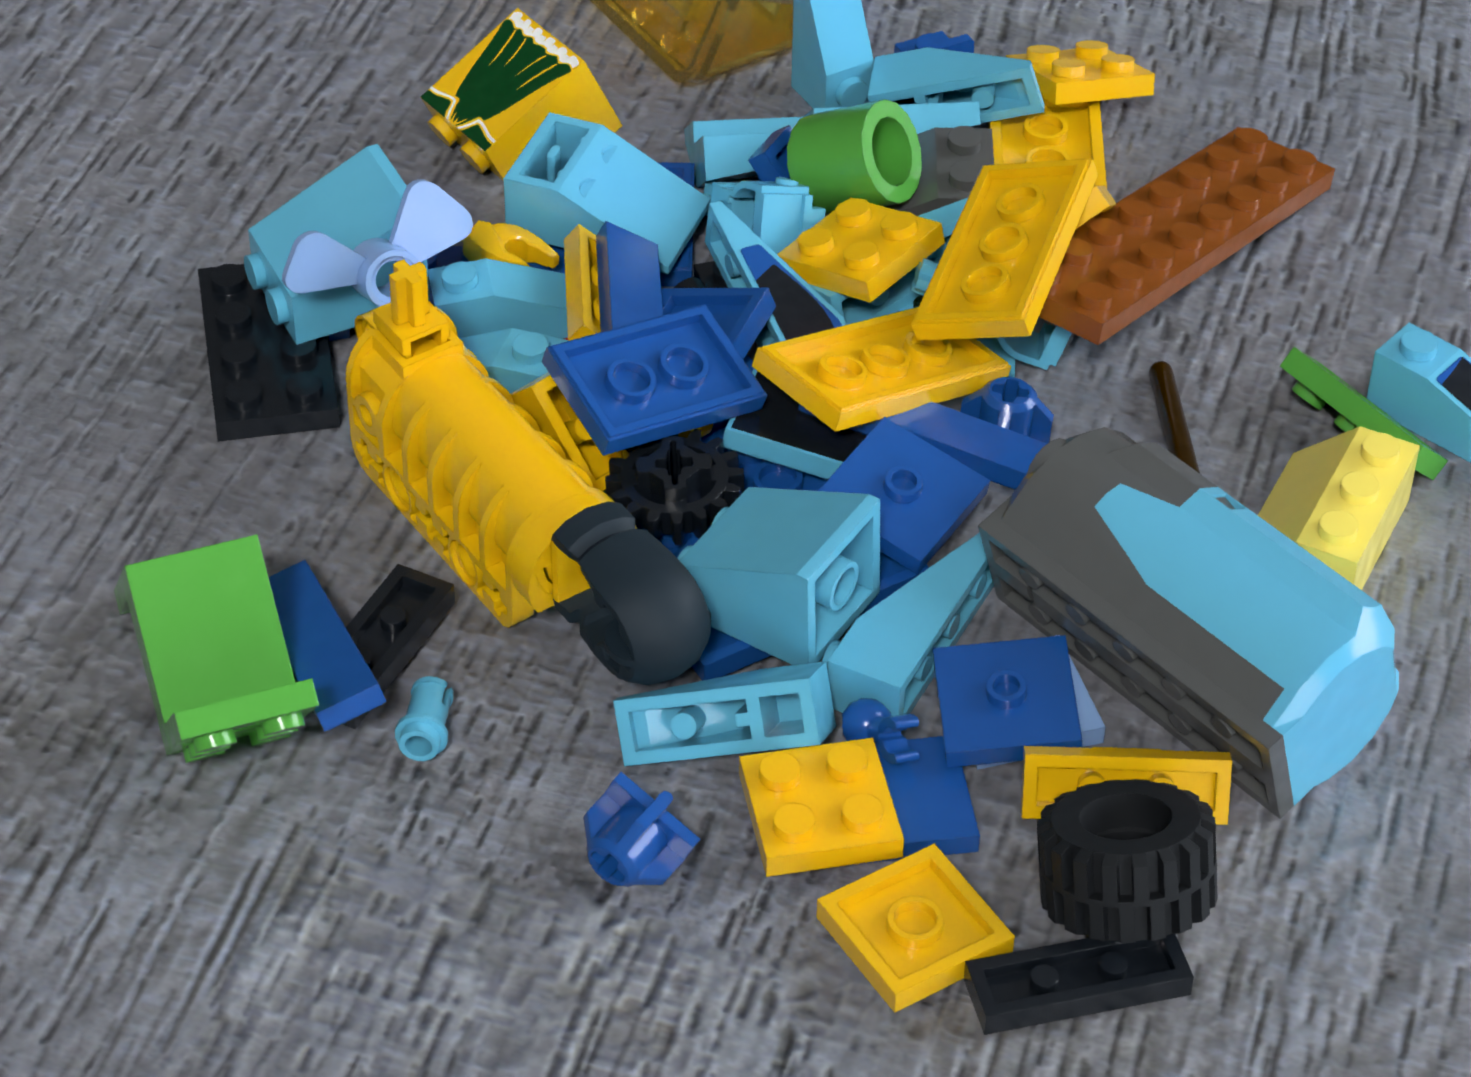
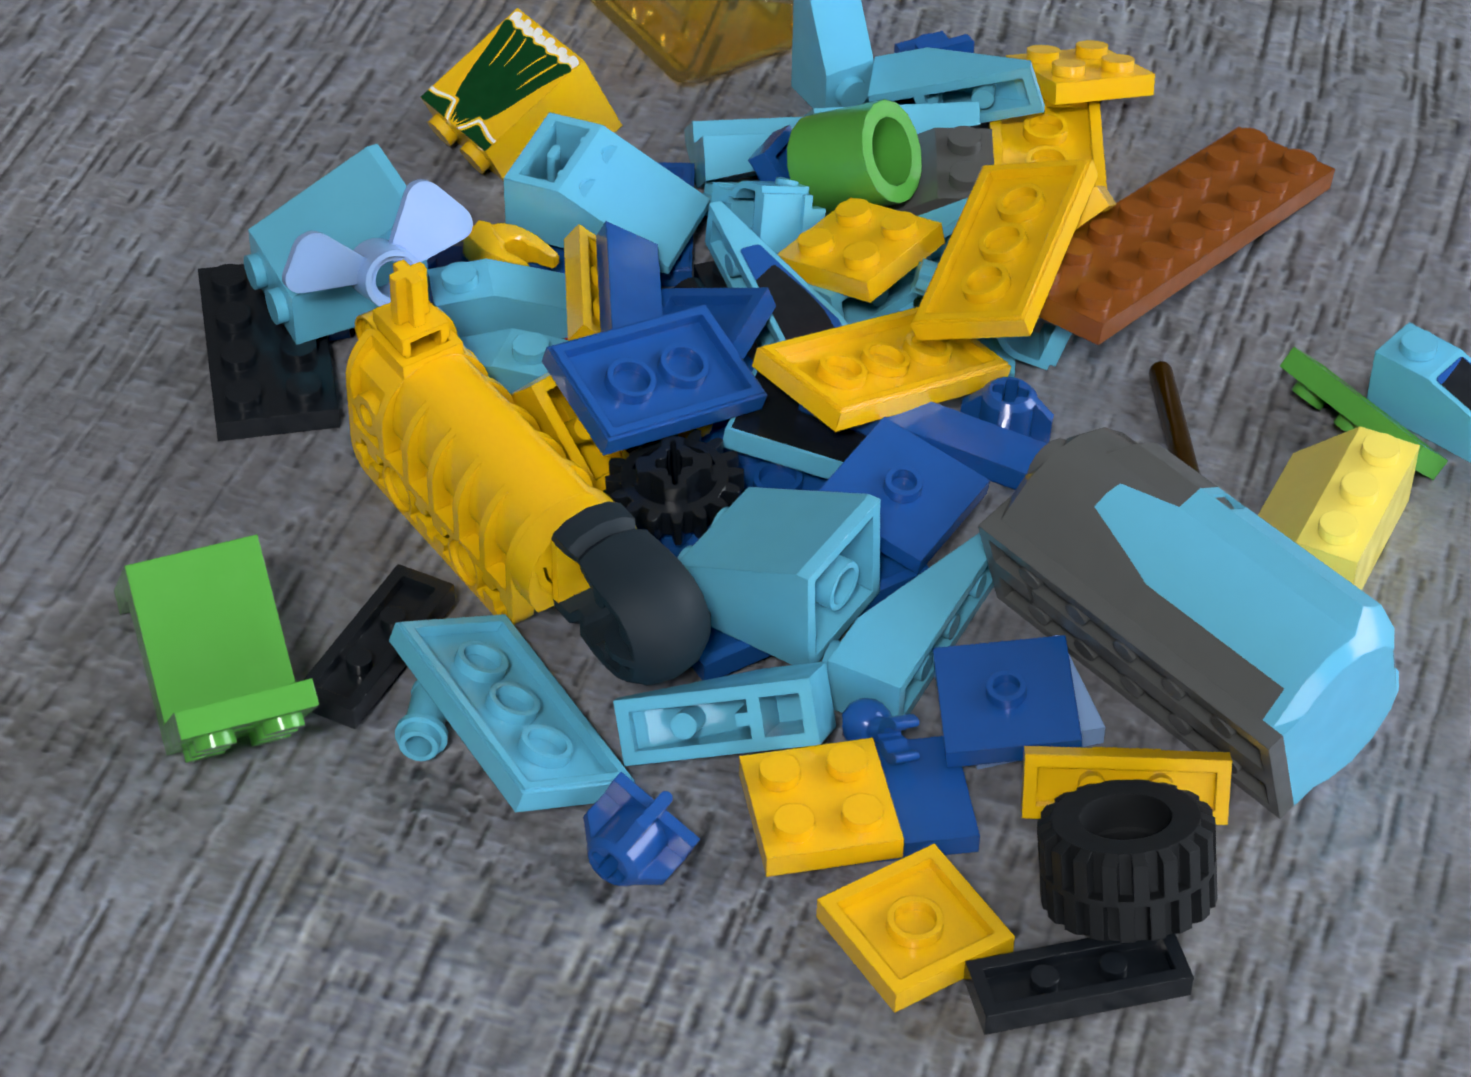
blue tile [269,560,387,732] -> none
none -> medium azure tile [389,614,635,813]

